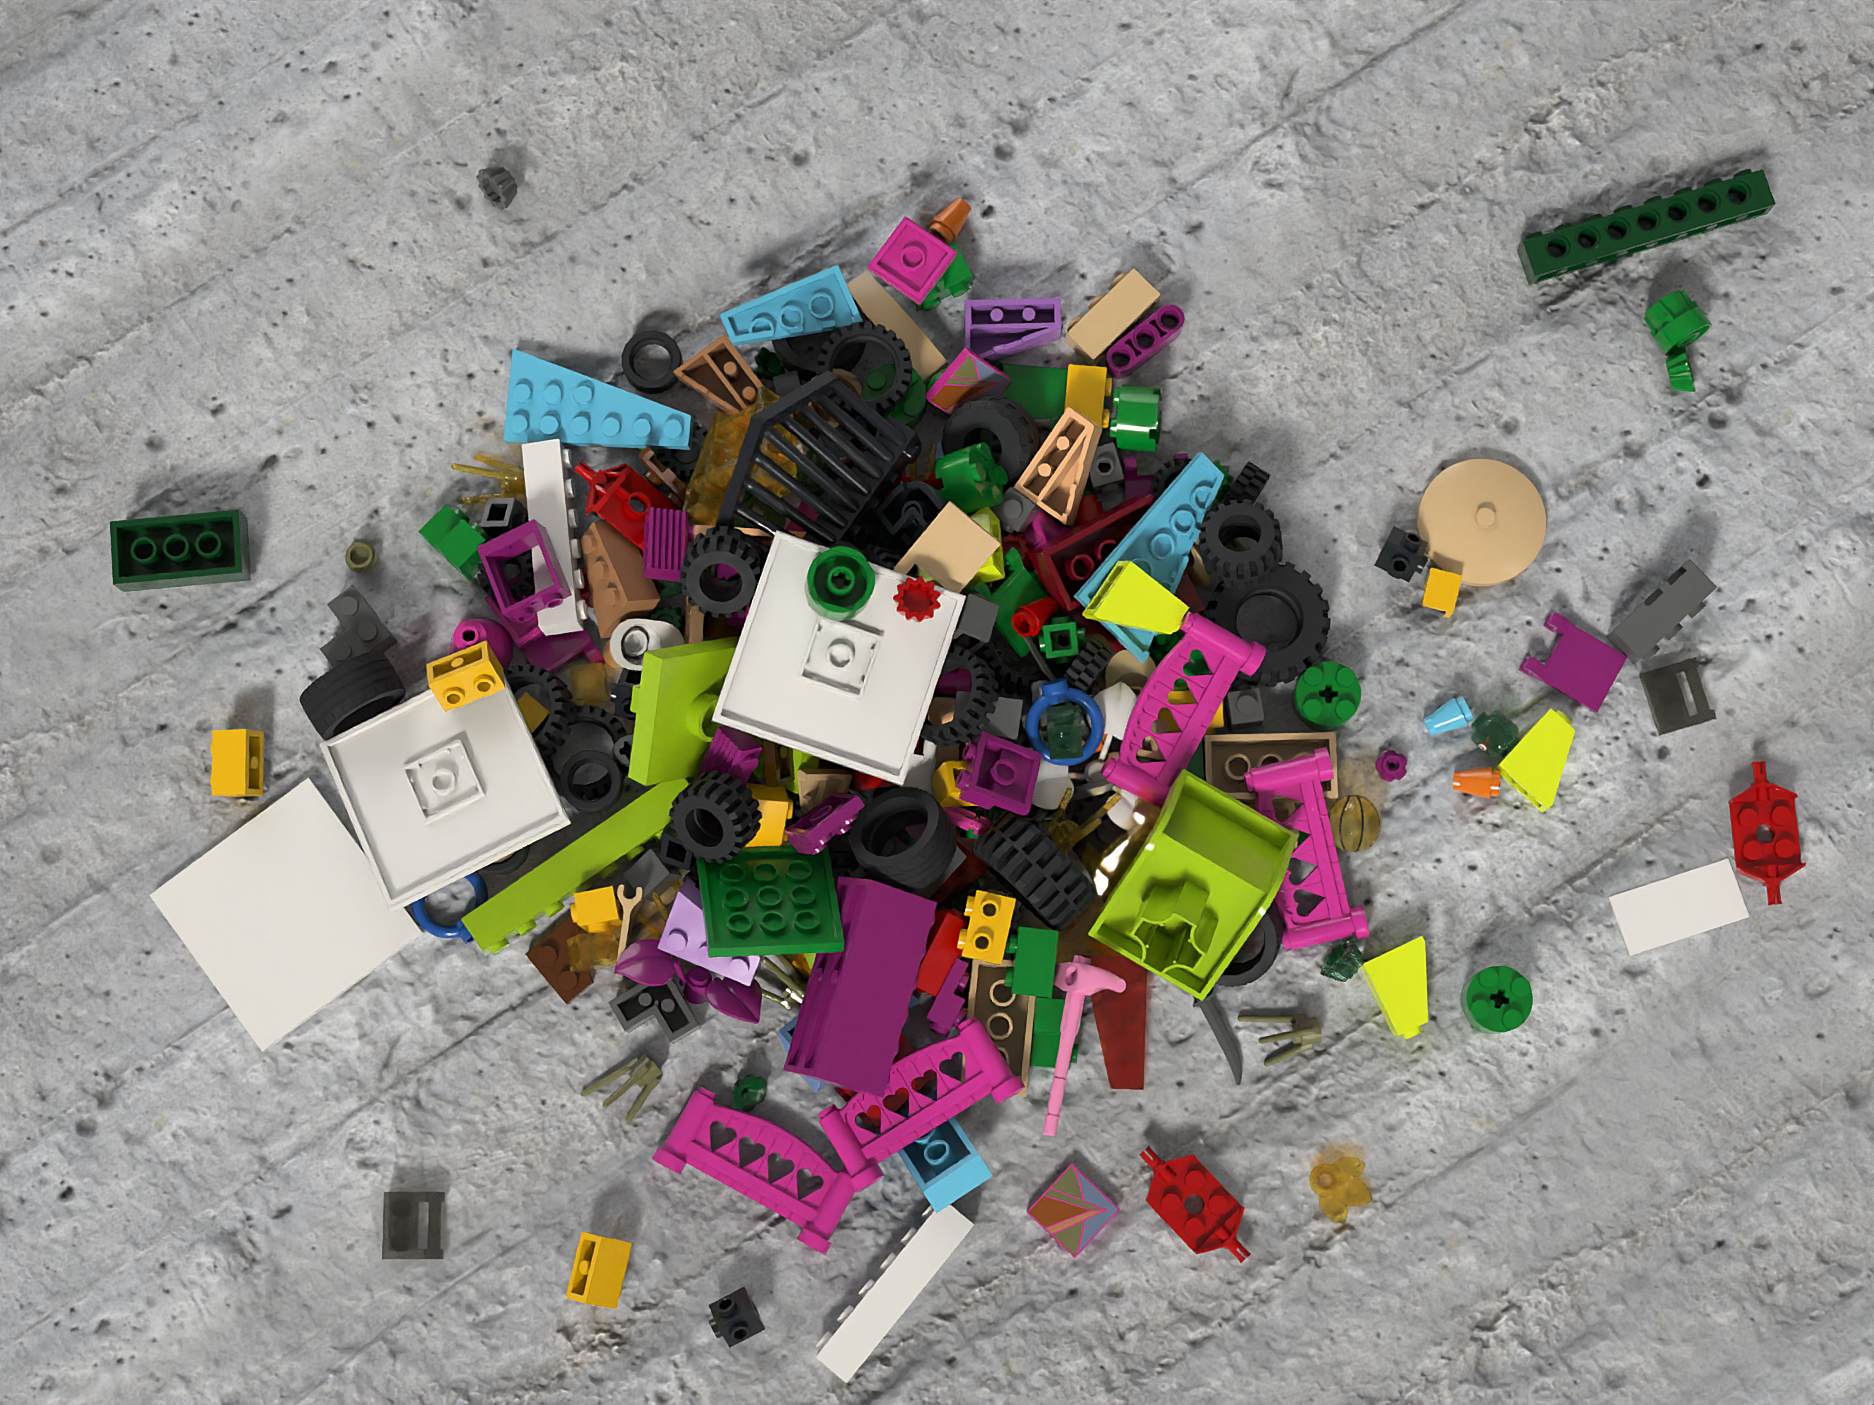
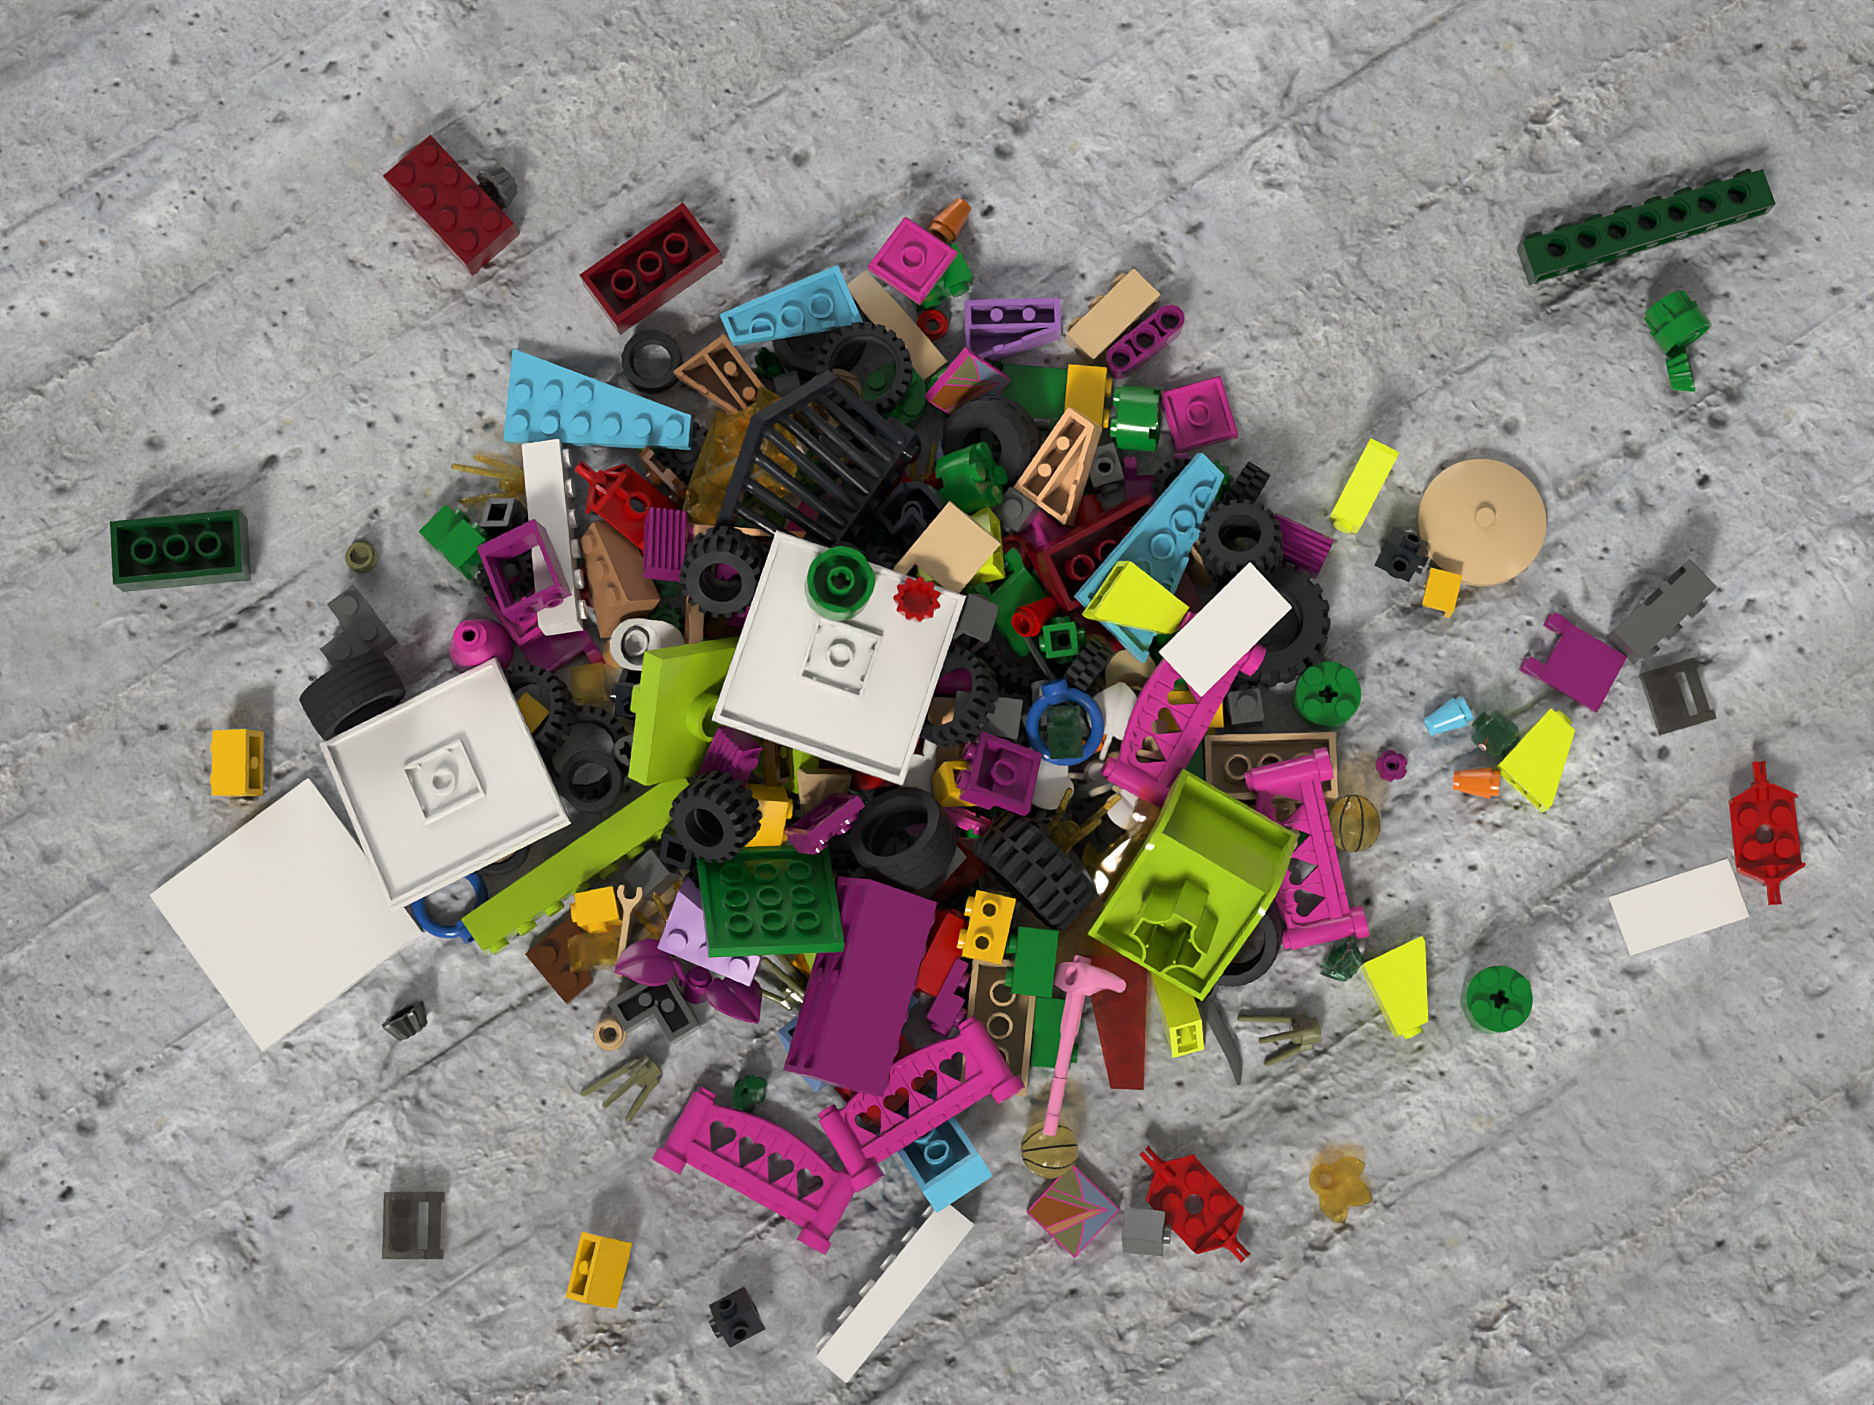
yellow brick [426,640,505,712] -> none
none -> pearl dark grey piece [381,1000,428,1041]
none -> dark red brick [383,135,519,276]
none -> dark red brick [579,203,723,335]
none -> tan plate [594,1018,627,1051]
none -> red plate [917,309,948,341]
none -> clear yellow piece [1020,1120,1079,1179]
none -> dark grey brick [1122,1208,1172,1256]
none -> neon yellow slope [1149,970,1204,1058]
none -> white sticker [1159,563,1292,697]
none -> dark pink tile [1161,376,1238,454]
none -> magenta brick [1274,513,1334,579]
none -> neon yellow slope [1328,438,1400,534]

